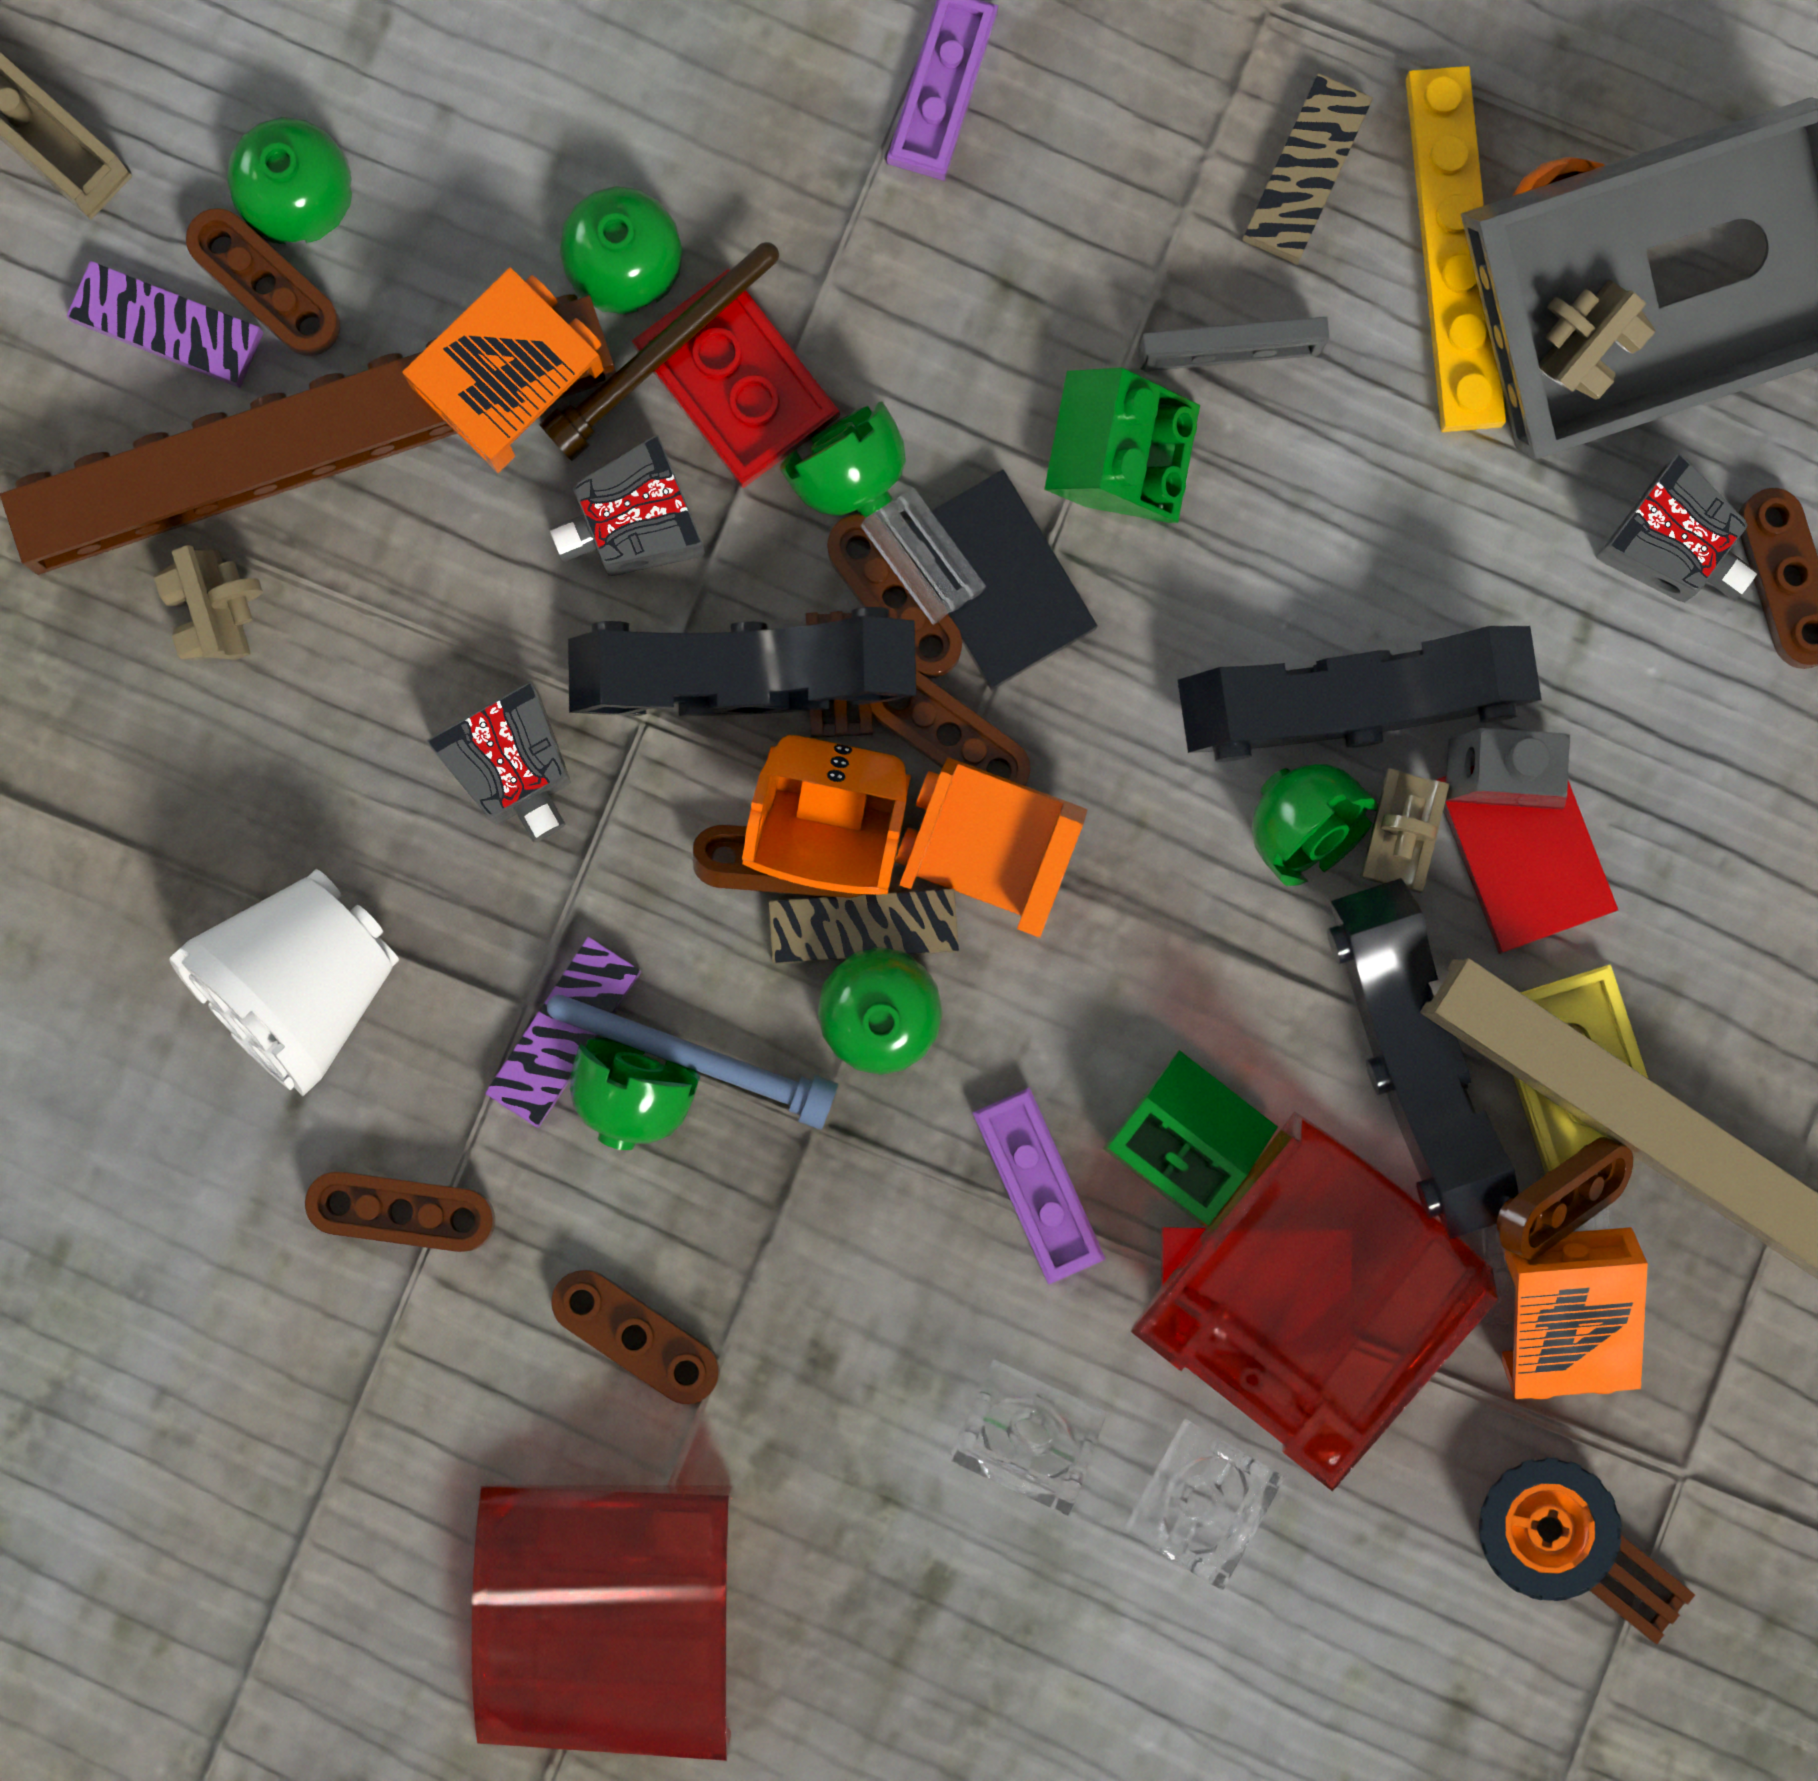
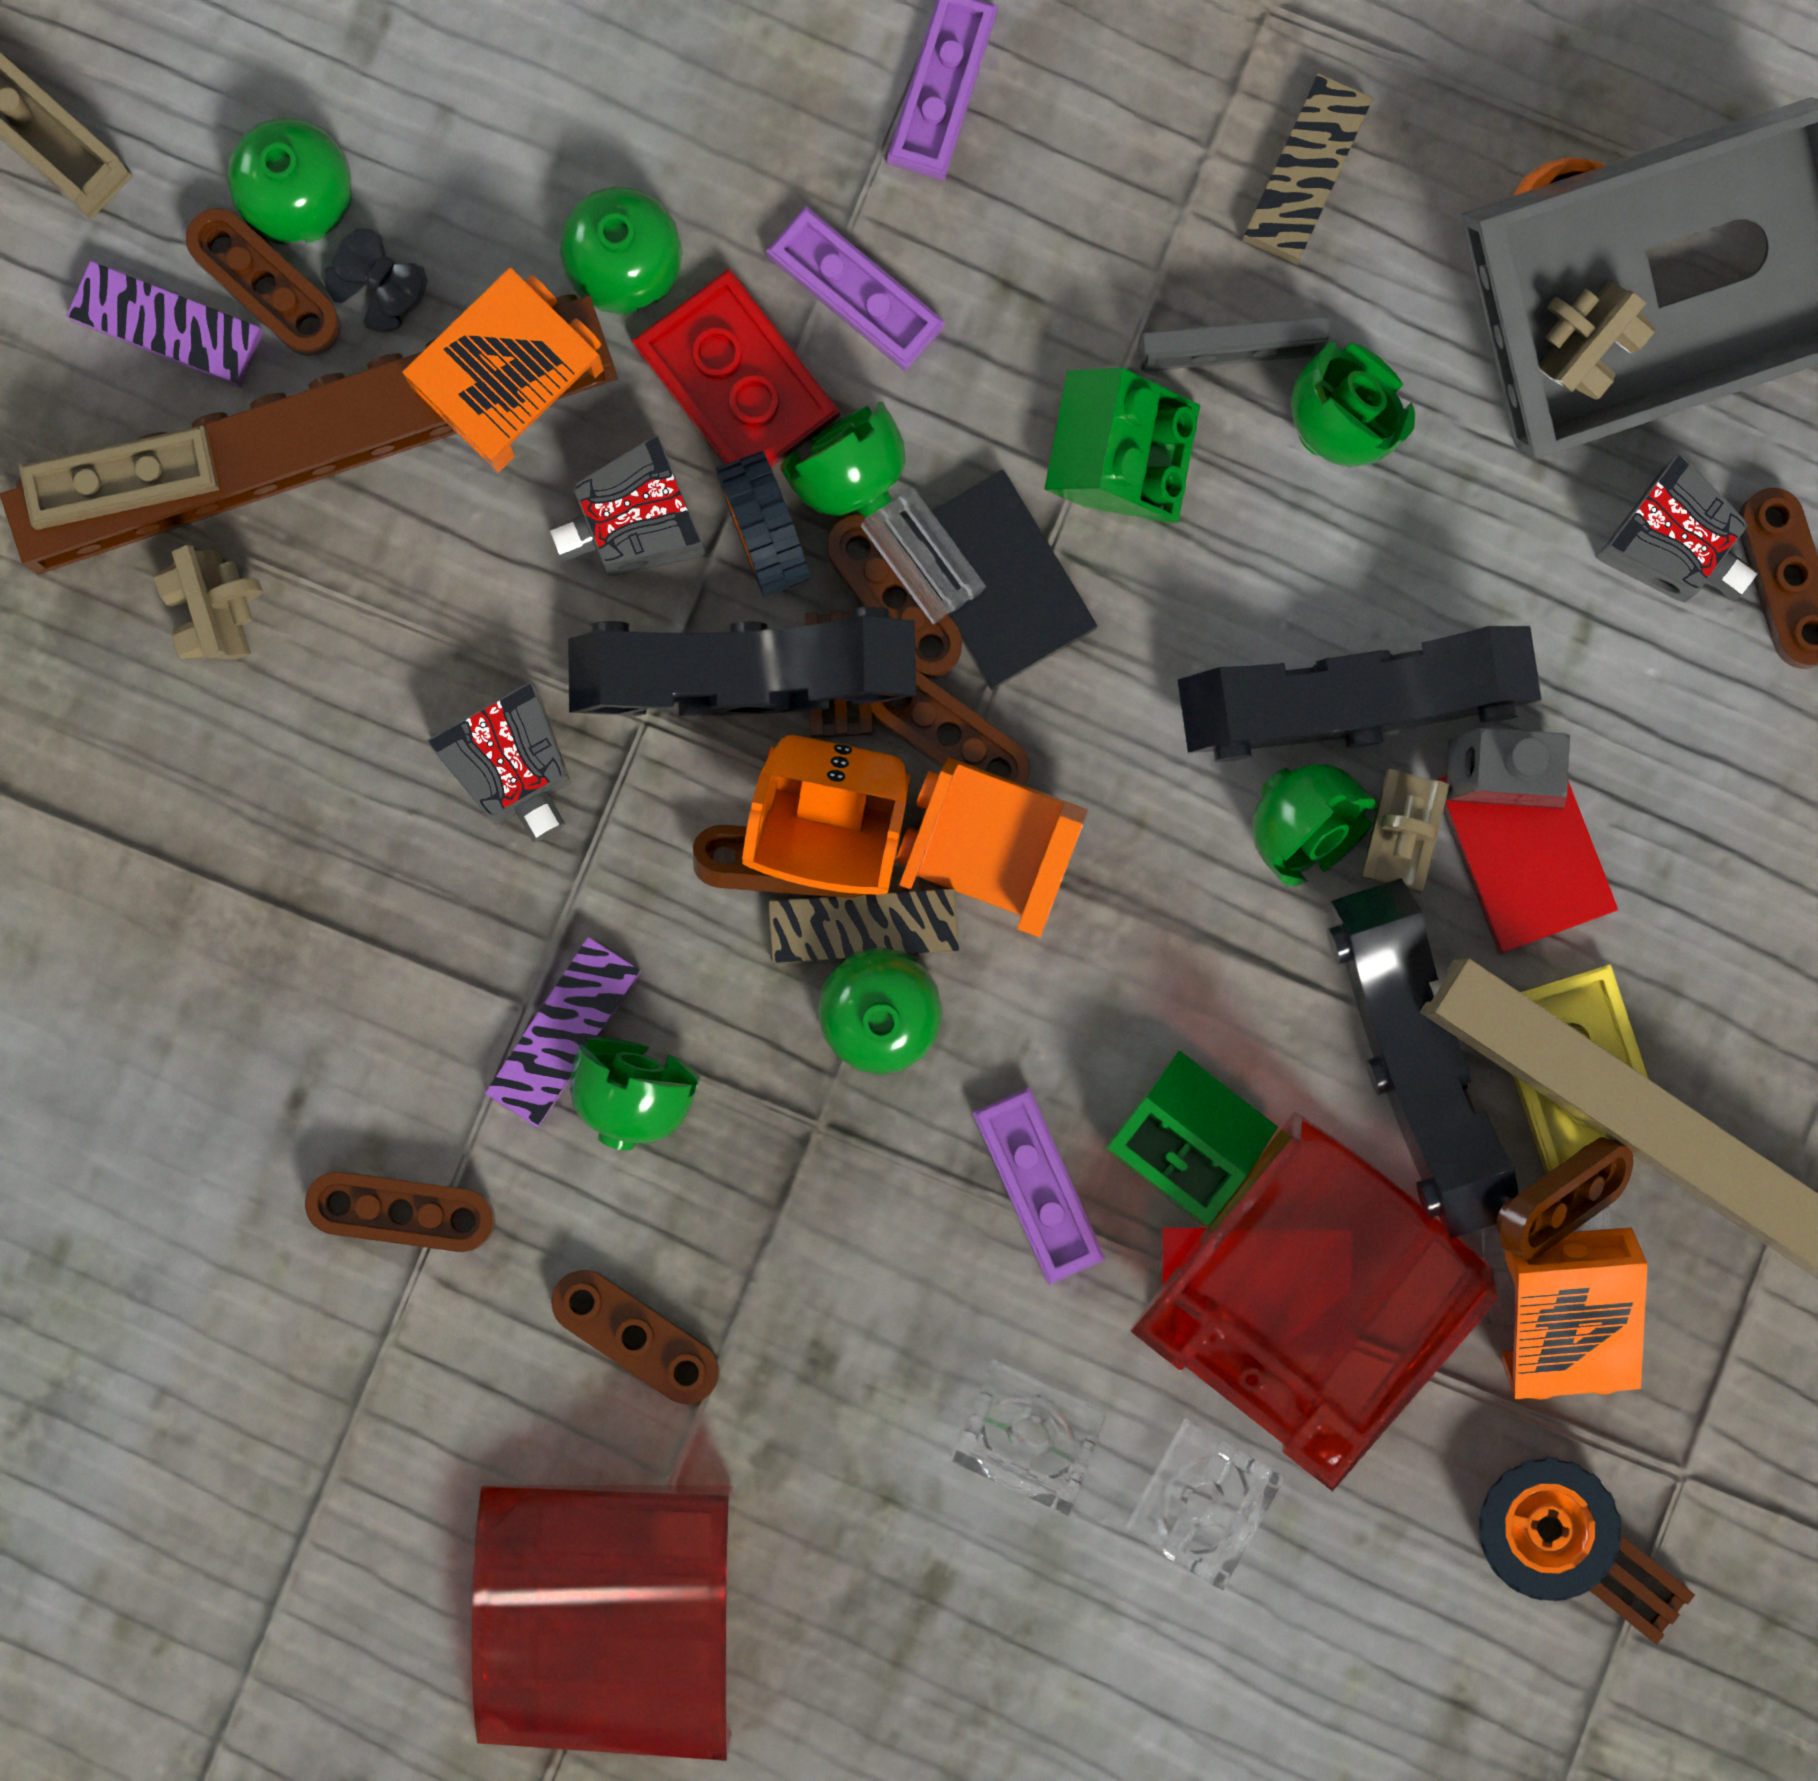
white cone [169,869,399,1096] -> none
dark brown piece [539,242,779,461] -> none
sand blue piece [547,995,839,1130] -> none
yellow plate [1406,66,1506,432] -> none
none -> dark tan tile [19,426,220,530]
none -> black piece [325,228,428,332]
none -> black wheel [716,450,811,597]
none -> medium lavender tile [766,206,945,372]
none -> green cylinder [1290,341,1415,468]

